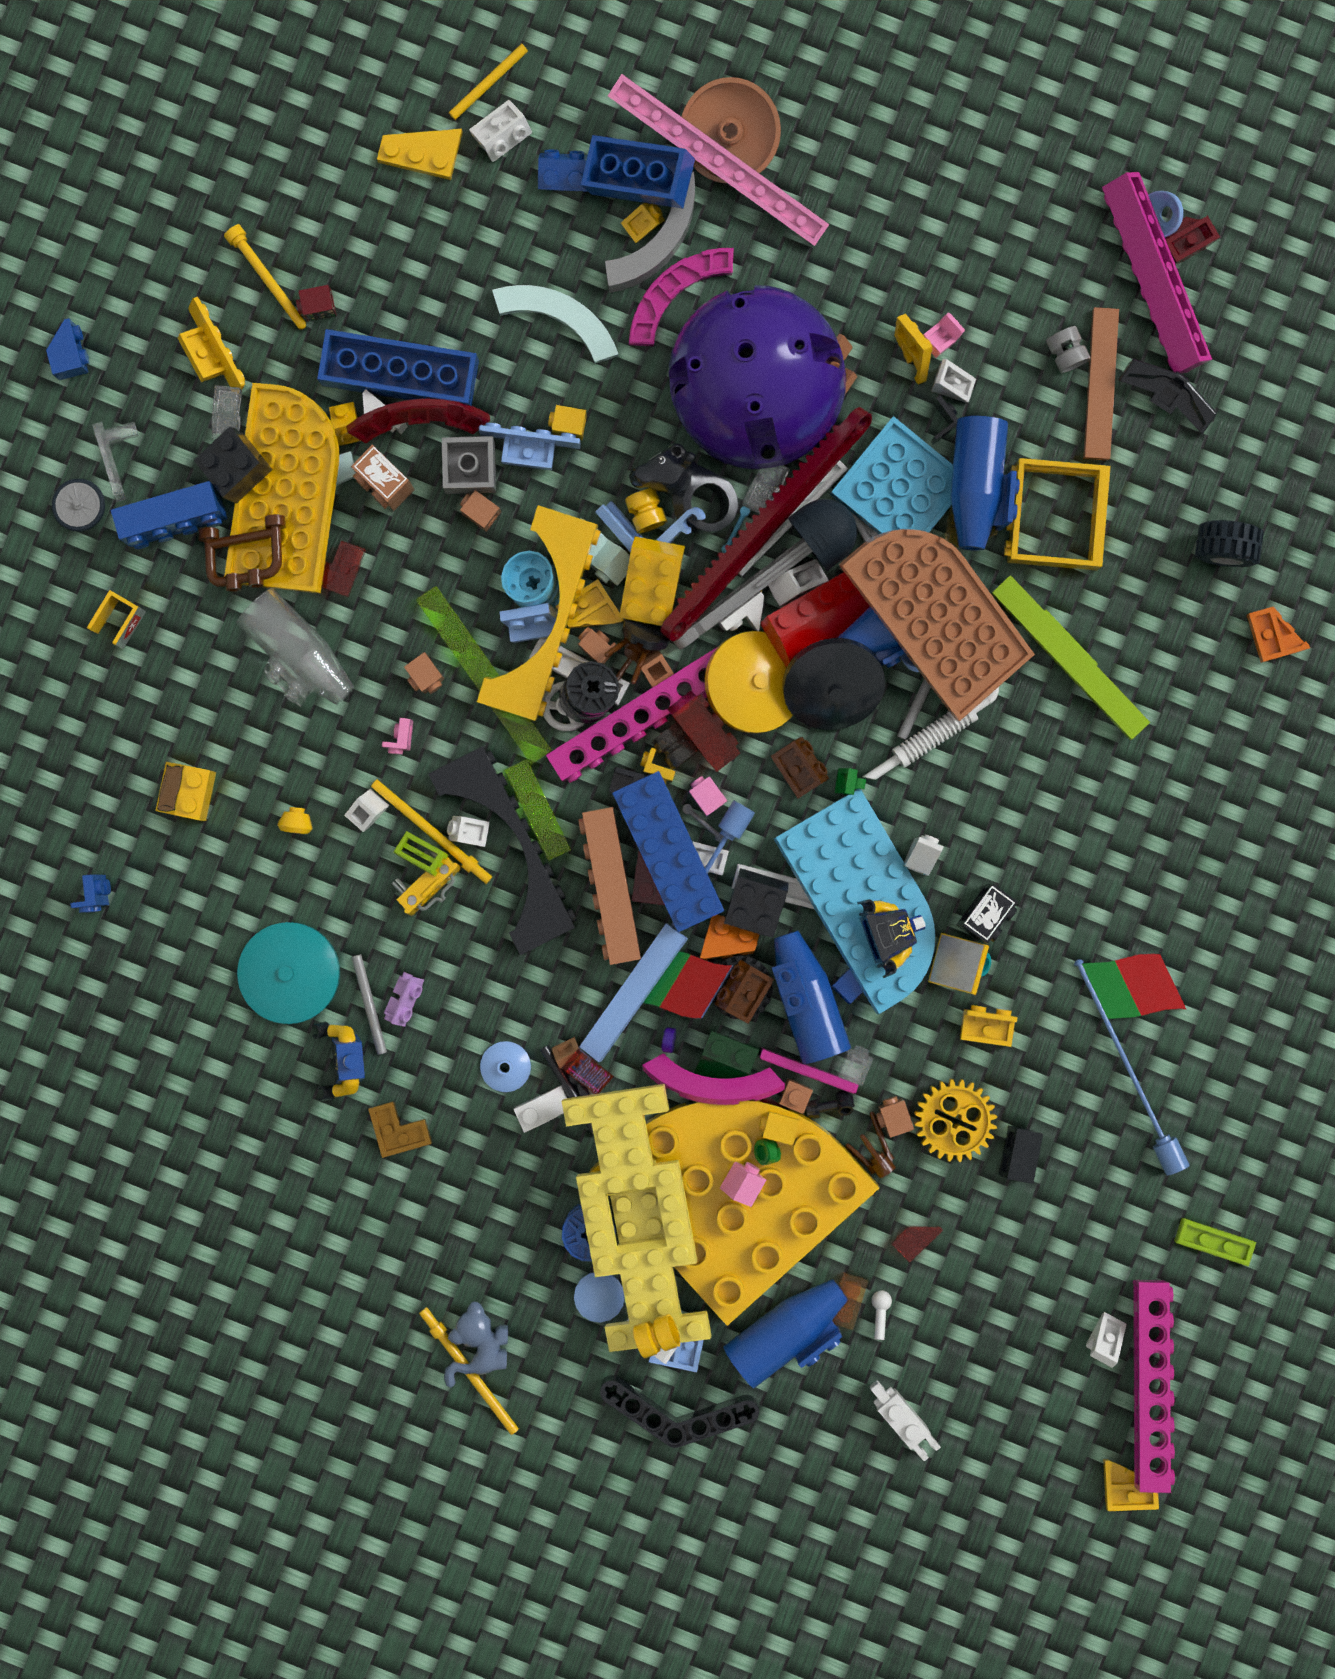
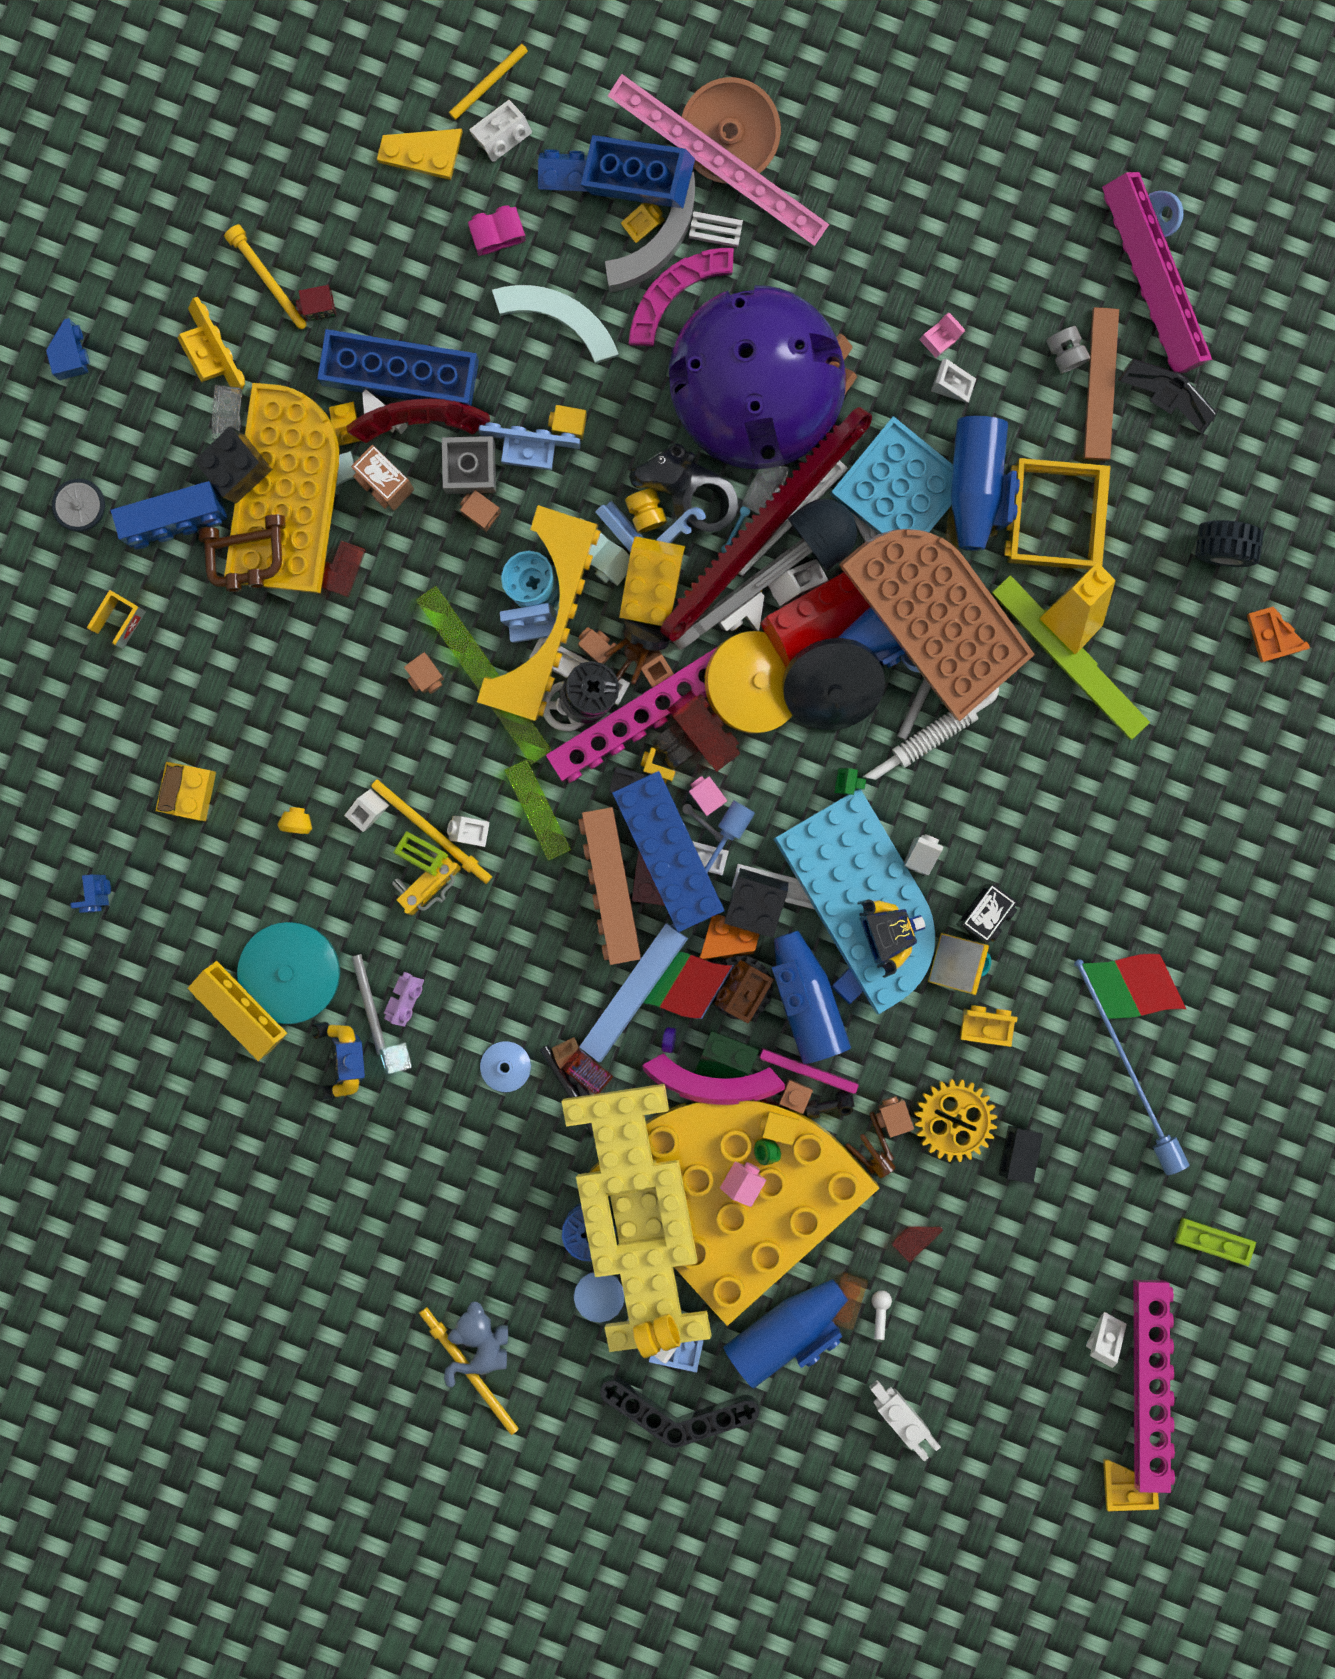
clear piece [92,422,139,502] -> none
clear piece [236,588,355,707] -> none
pearl gold plate [368,1101,432,1158] -> none
bright pink bracket [382,718,413,755] -> none
black arch [428,746,578,955] -> none
white slope [514,1086,567,1133] -> none
yellow wing [556,579,624,628] -> none
reddish brown bracket [771,737,829,798] -> none
clear brick [837,1045,874,1086] -> none
yellow wing [894,314,933,384] -> none
black bracket [931,395,958,445] -> none
dark red slope [1165,216,1220,265] -> none
none -> yellow brick [187,961,288,1061]
none -> clear light blue tile [380,1043,412,1074]
none -> dark pink brick [468,205,526,256]
none -> white tile [689,211,743,247]
none -> yellow slope [1039,562,1116,654]

